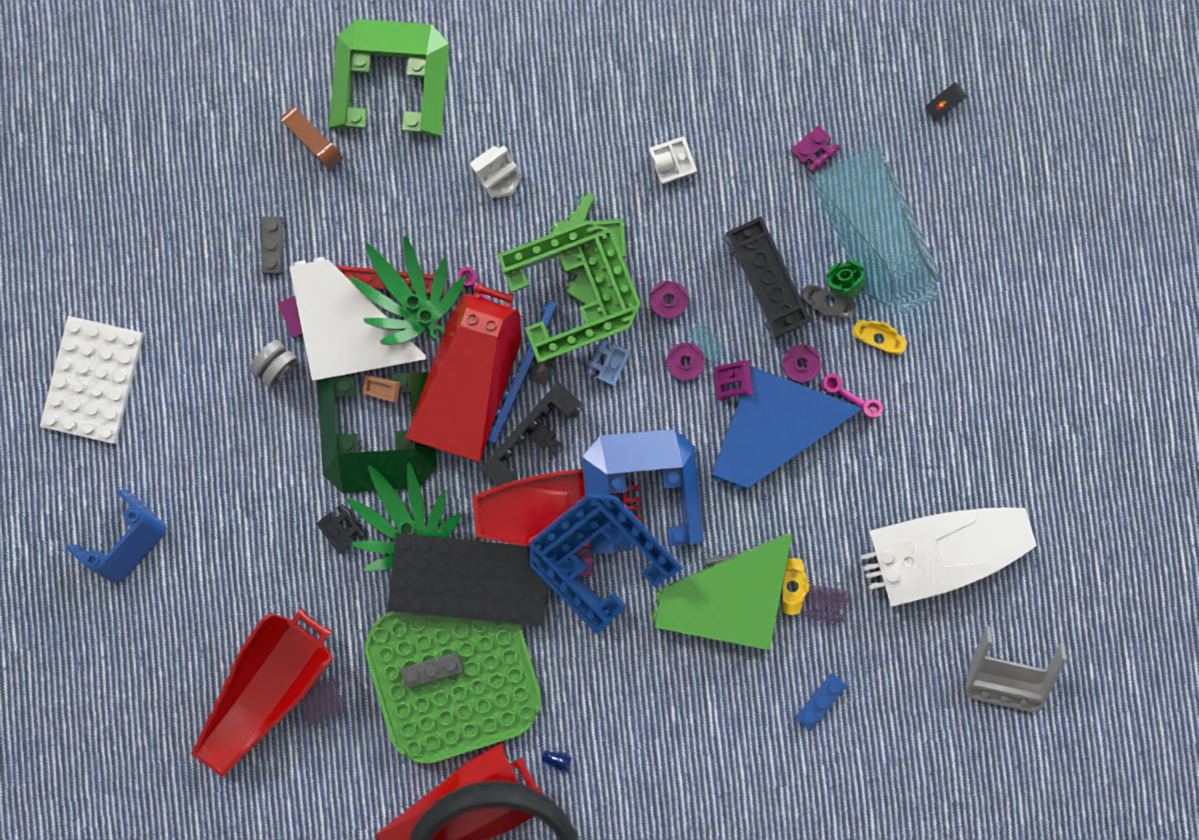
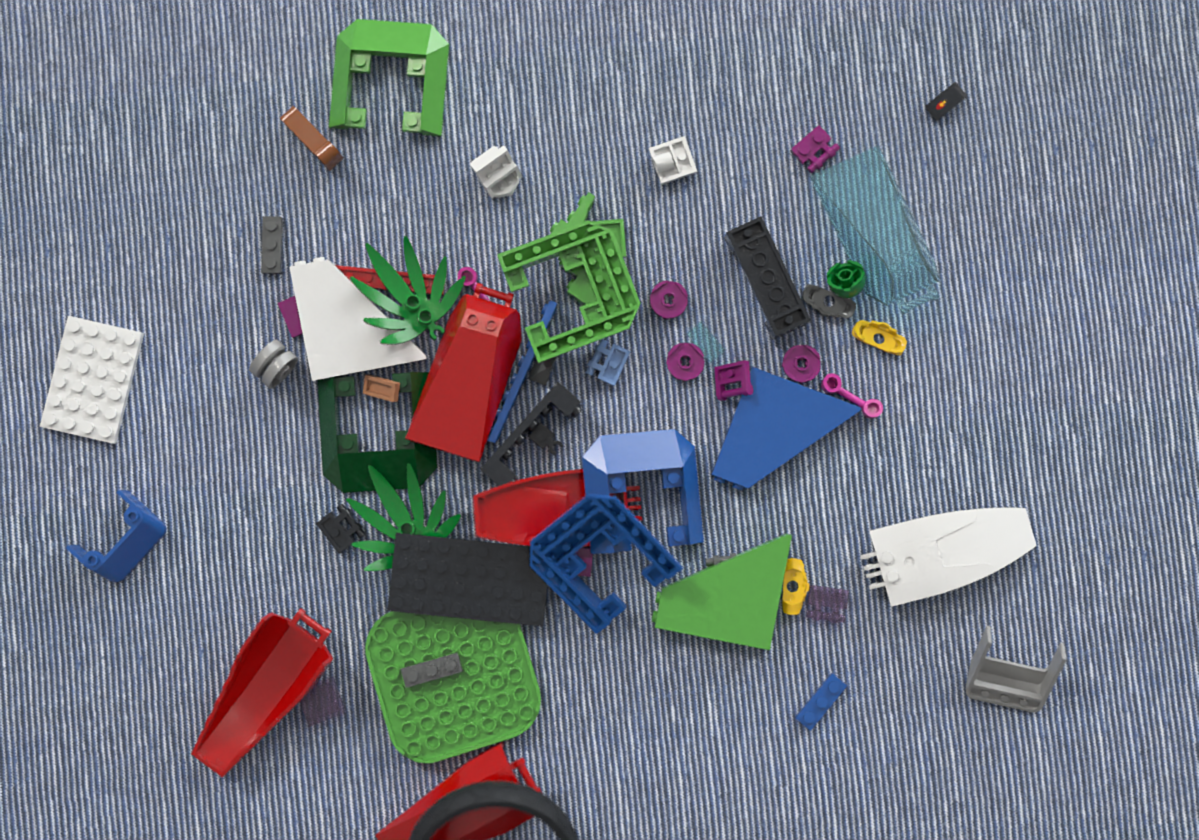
clear blue cone [542,750,572,772] -> none

